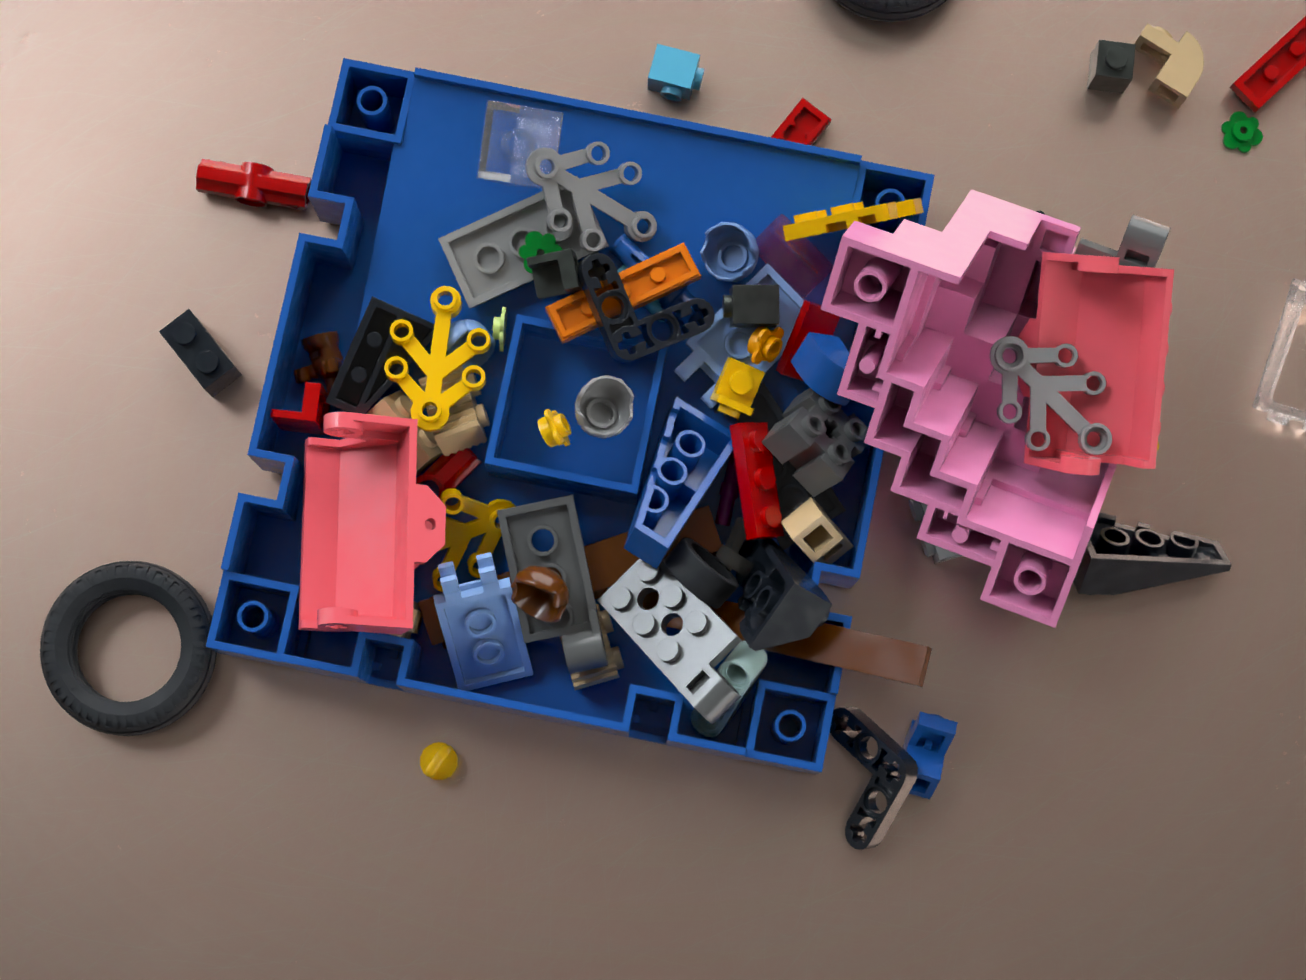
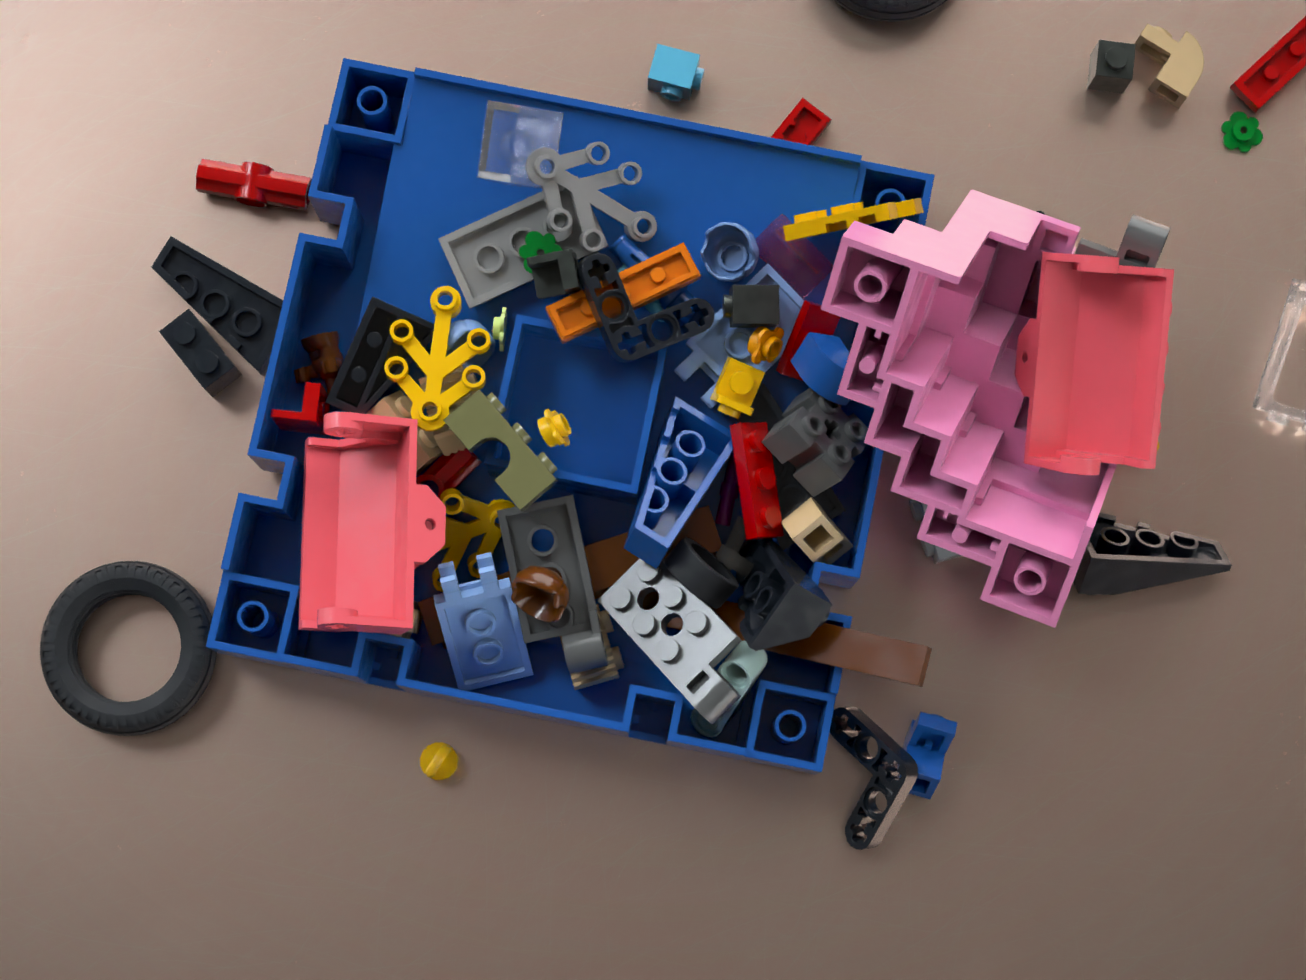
light grey hair [575,375,634,439] -> none
light grey plant [990,336,1112,455] -> none
none -> black wing [151,236,283,374]
none -> olive arch [443,389,558,512]

